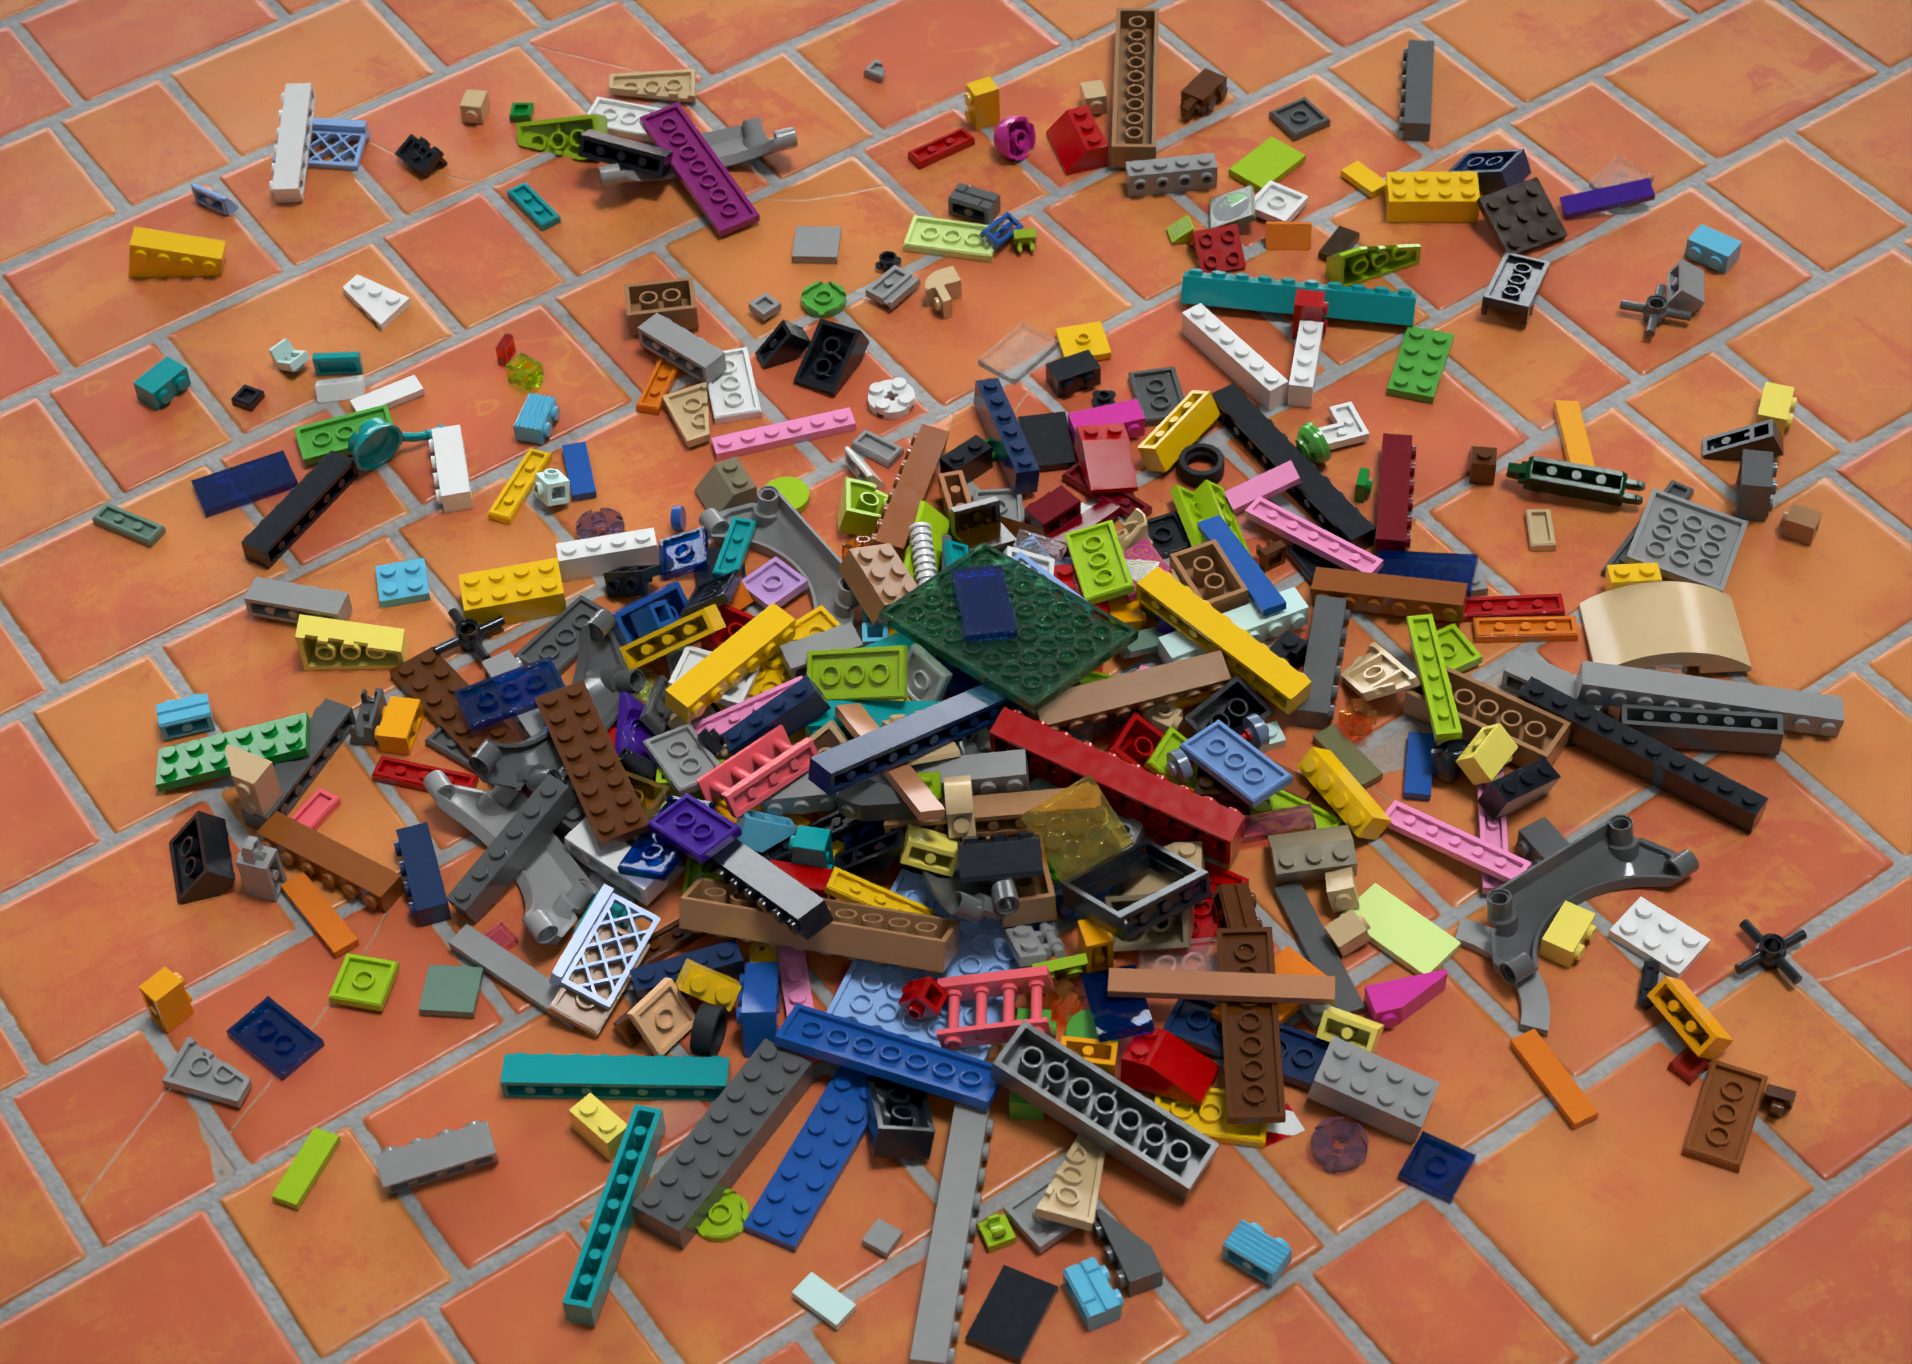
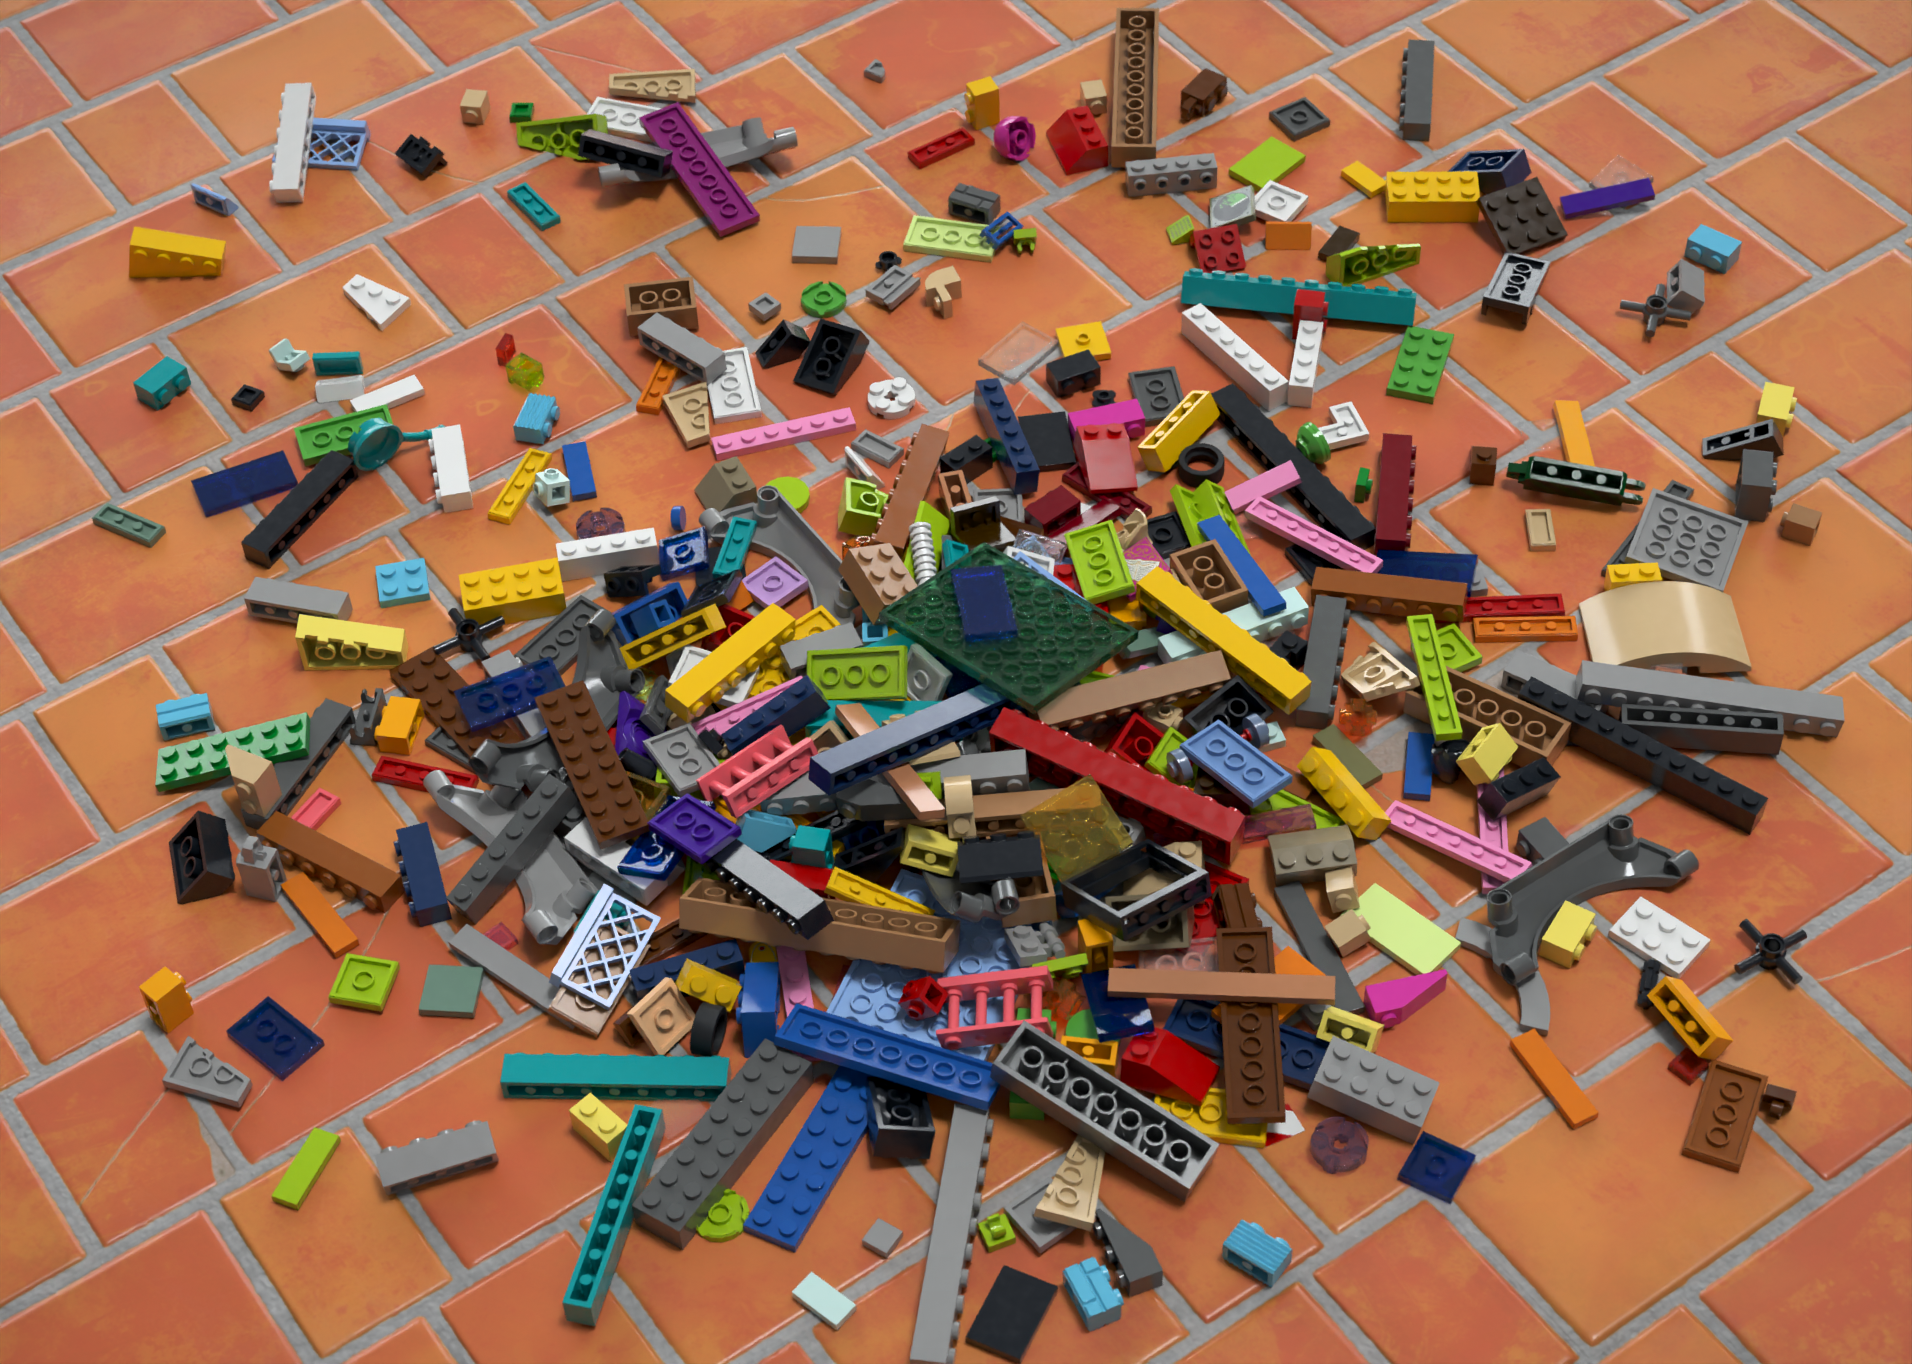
reddish brown tile [1256,539,1286,573] -> none

